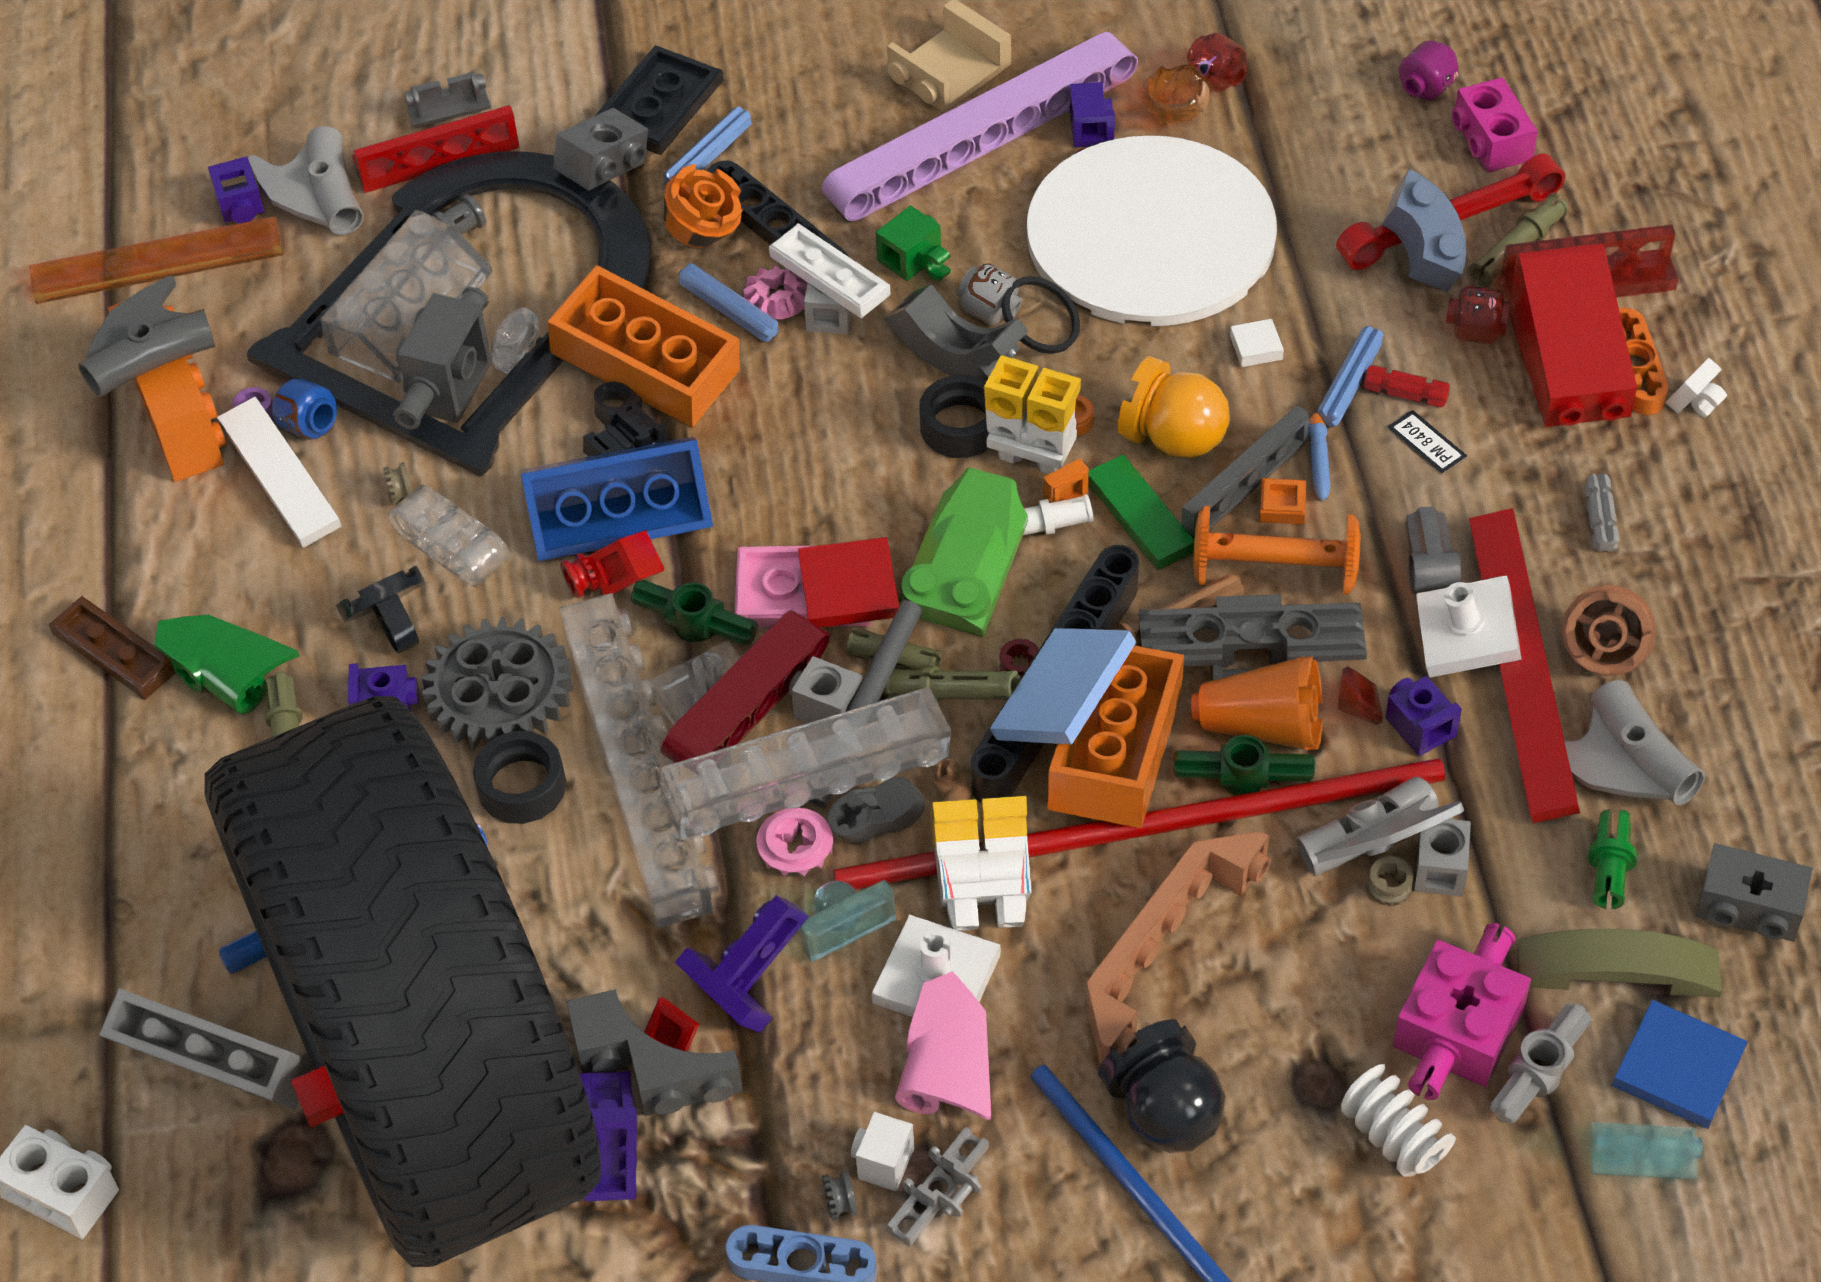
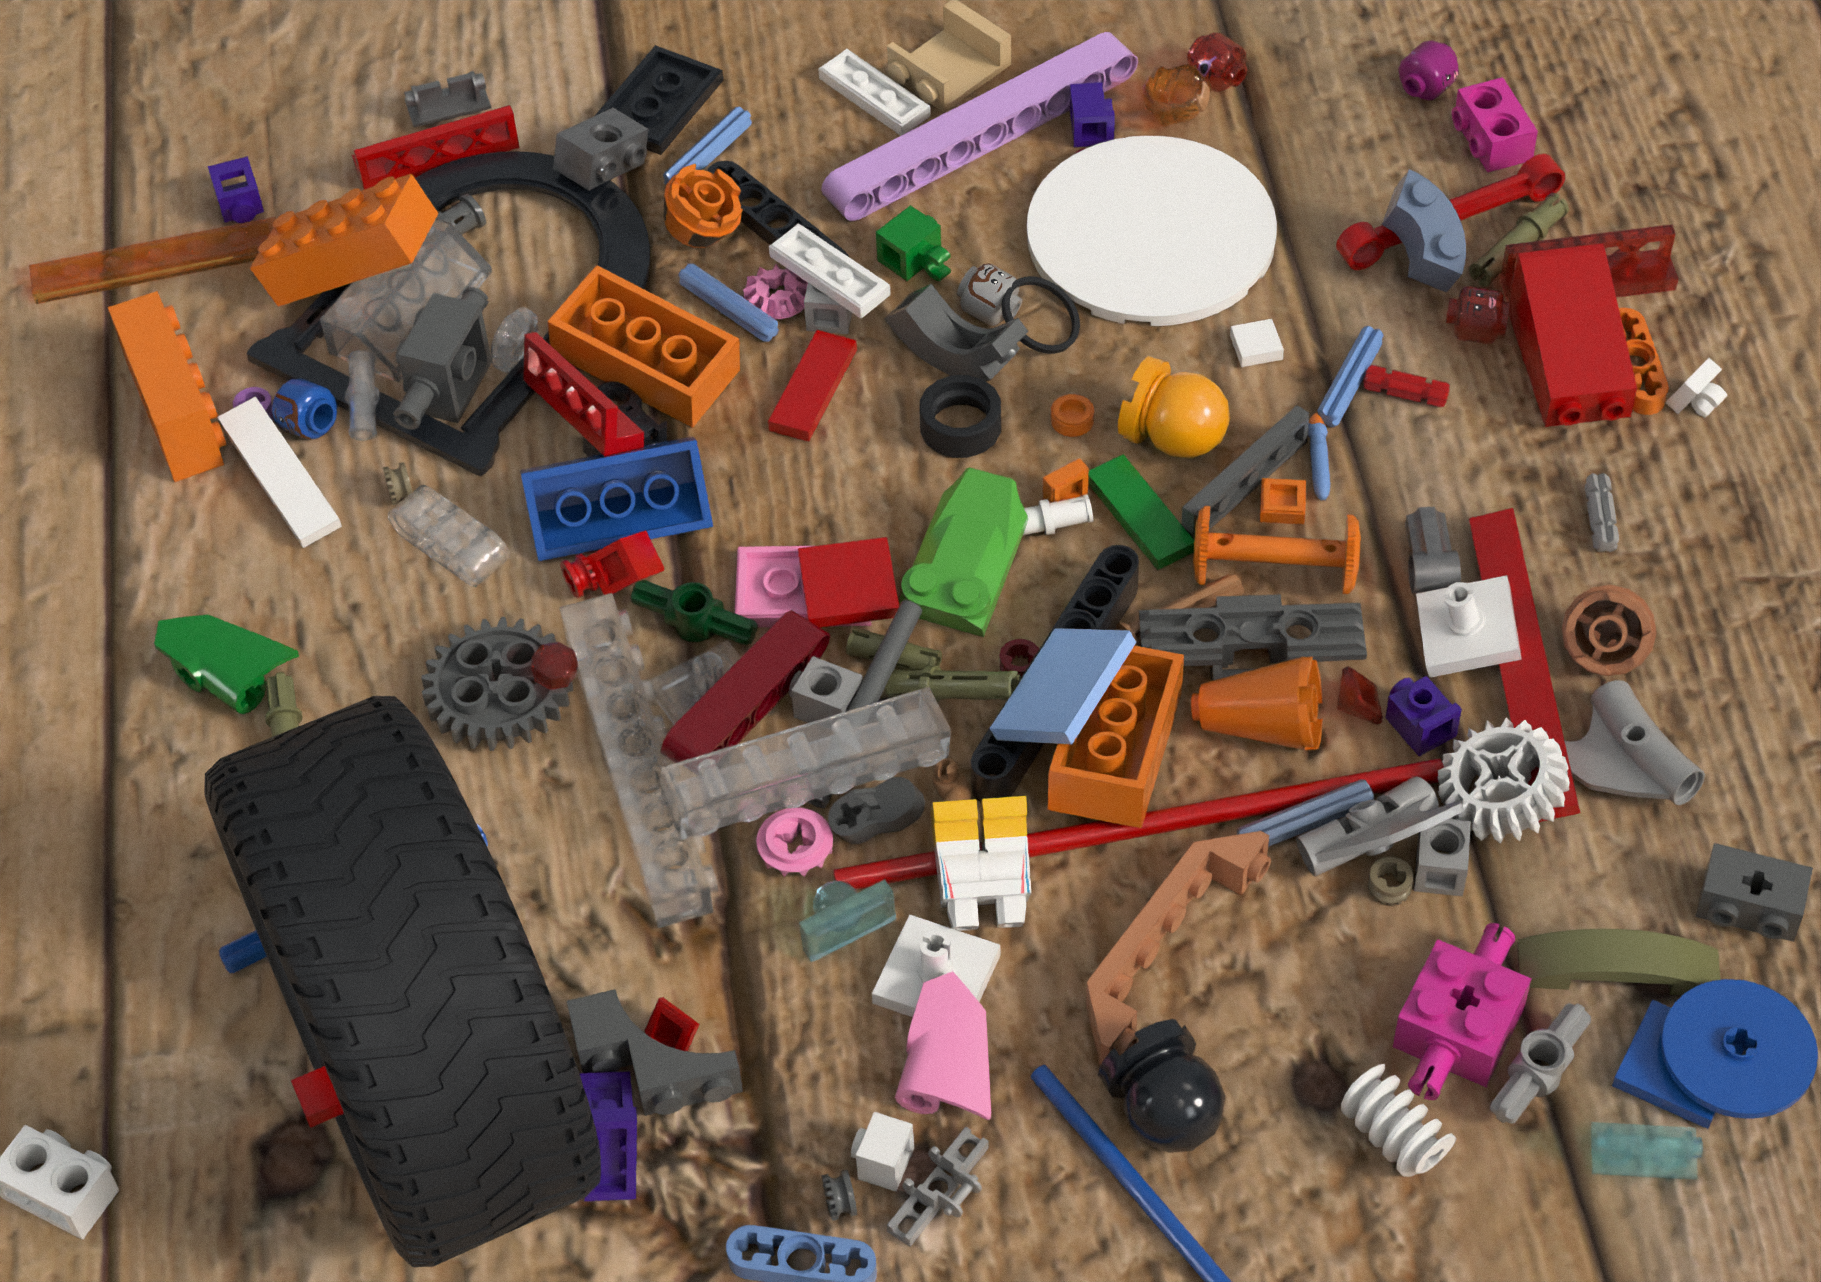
reddish brown tile [49,596,176,700] -> none
dark grey pin [78,276,216,397] -> none
light grey brick [99,988,313,1110] -> none
light grey pin [248,126,364,235] -> none
black tile [336,565,426,654] -> none
dark purple brick [348,663,419,711] -> none
black tyre [473,731,566,824] -> none
dark purple bracket [675,895,809,1033] -> none
hips [984,355,1081,474] -> none
dark green axle [1173,735,1315,796] -> none
sticker [1388,410,1467,473] -> none
green arm [1587,809,1638,909] -> none
none -> orange brick [250,174,439,307]
none -> clear pin [345,351,380,441]
none -> red fence [524,332,644,457]
none -> clear red tile [531,642,578,690]
none -> red tile [768,330,857,442]
none -> white tile [818,49,931,136]
none -> sand blue axle [1237,779,1374,847]
none -> white gear [1438,718,1570,844]
none -> blue piece [1661,979,1818,1119]

